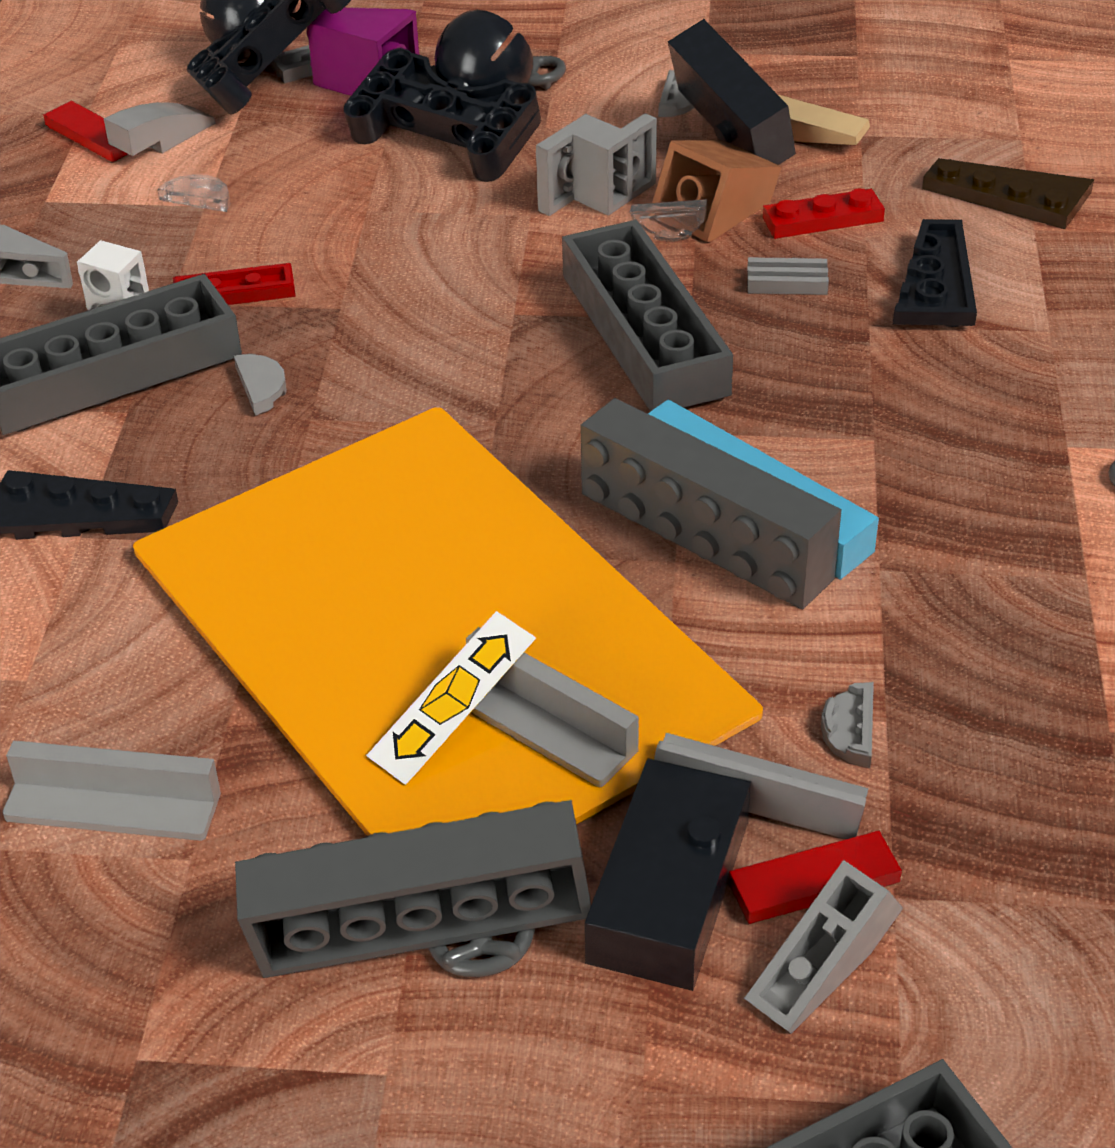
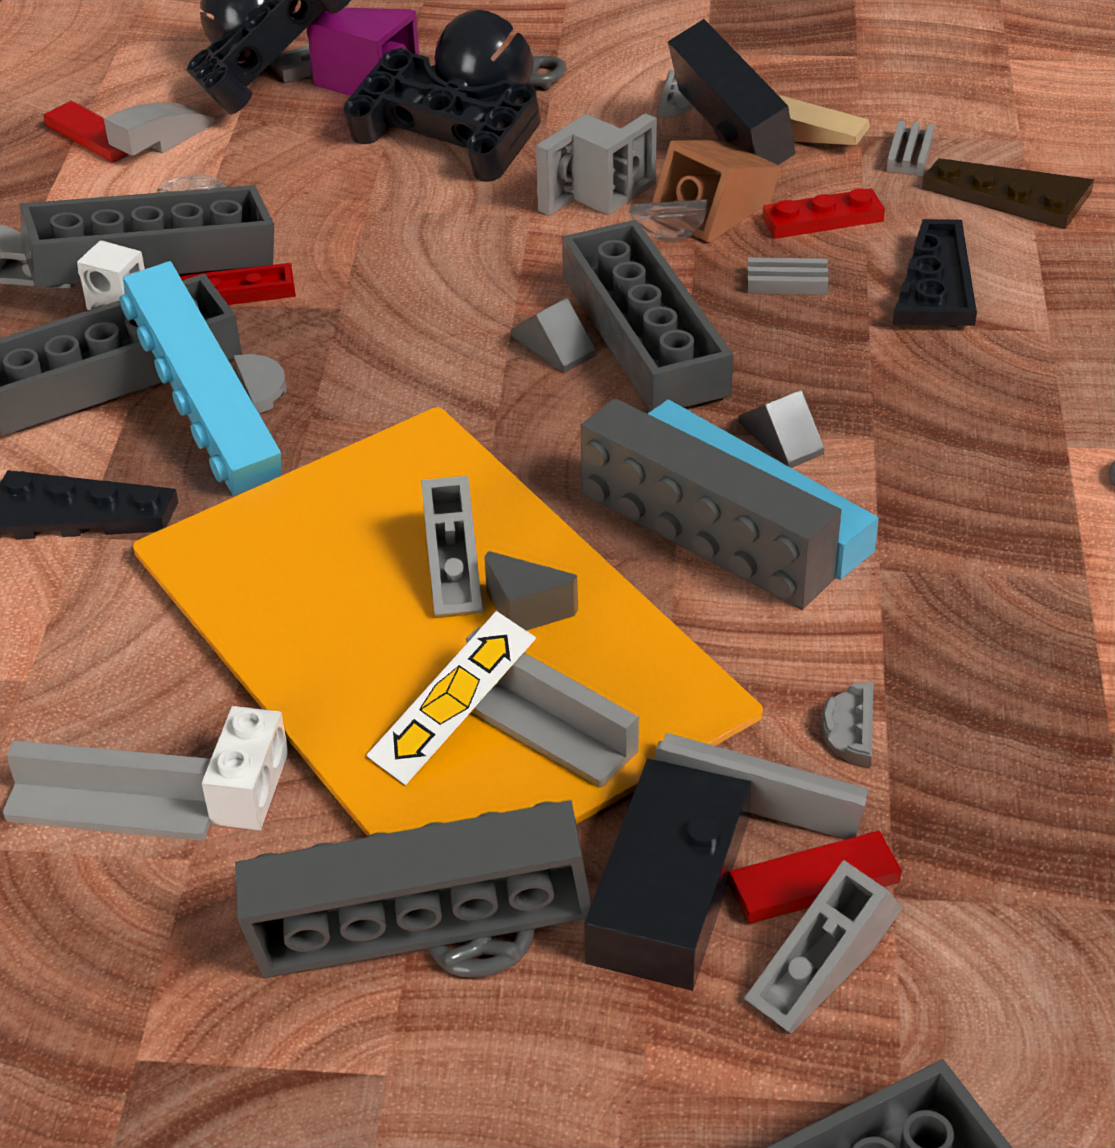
none -> dark grey brick [19,185,274,288]
none -> medium azure brick [119,261,281,496]
none -> white brick [202,706,288,831]
none -> light grey slope [421,476,483,618]
none -> dark grey slope [484,551,578,631]
none -> dark grey slope [511,298,595,373]
none -> slope [738,390,824,468]
none -> light grey tile [886,121,935,176]

